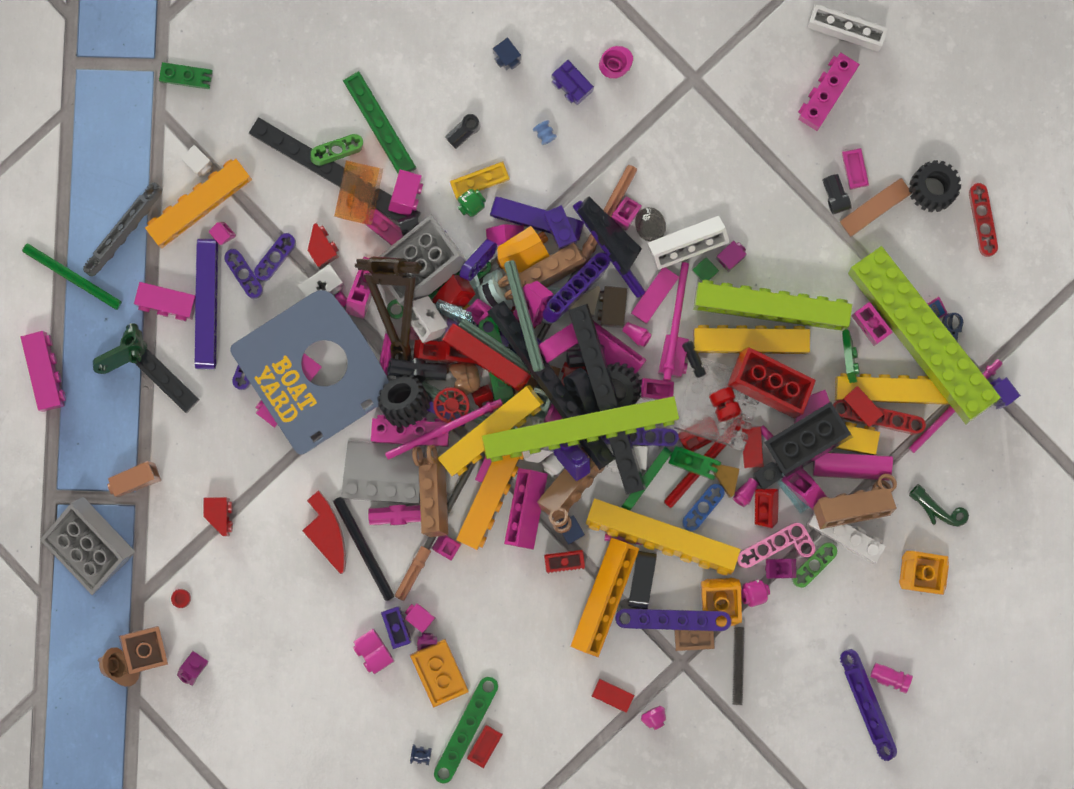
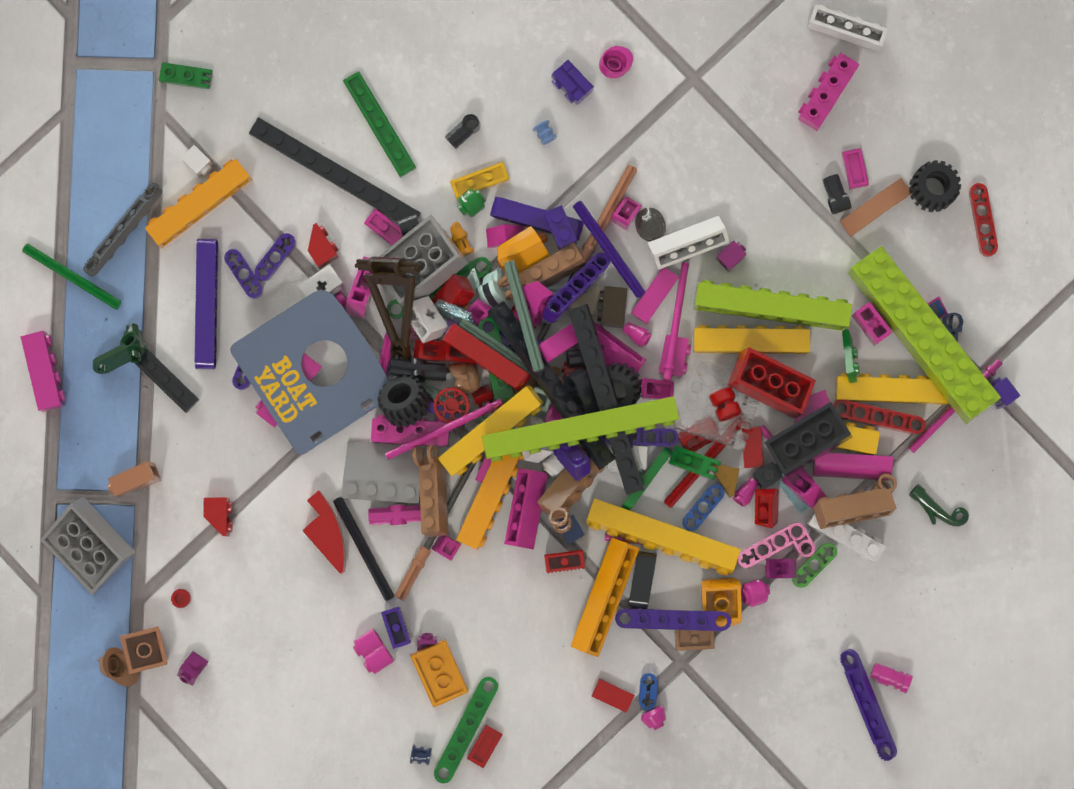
dark pink brick [134,282,196,322] -> none
dark pink slope [209,222,236,245] -> none
bright green beam [310,134,363,166] -> none
clear orange slope [334,160,383,225] -> none
dark pink brick [388,169,423,216] -> none
dark pink brick [405,603,436,633] -> none
dark purple beam [460,239,497,281] -> none
dark blue brick [492,37,521,71] -> none
black wing [577,196,642,275] -> none
black axle [682,341,706,378] -> none
green tile [692,257,719,281] -> none
clear smoke axle [732,627,745,705] -> none
red tile [843,386,884,428] -> none
light orange slope [899,551,949,595] -> none
none -> light orange piece [450,222,474,256]
none -> blue beam [639,673,658,710]

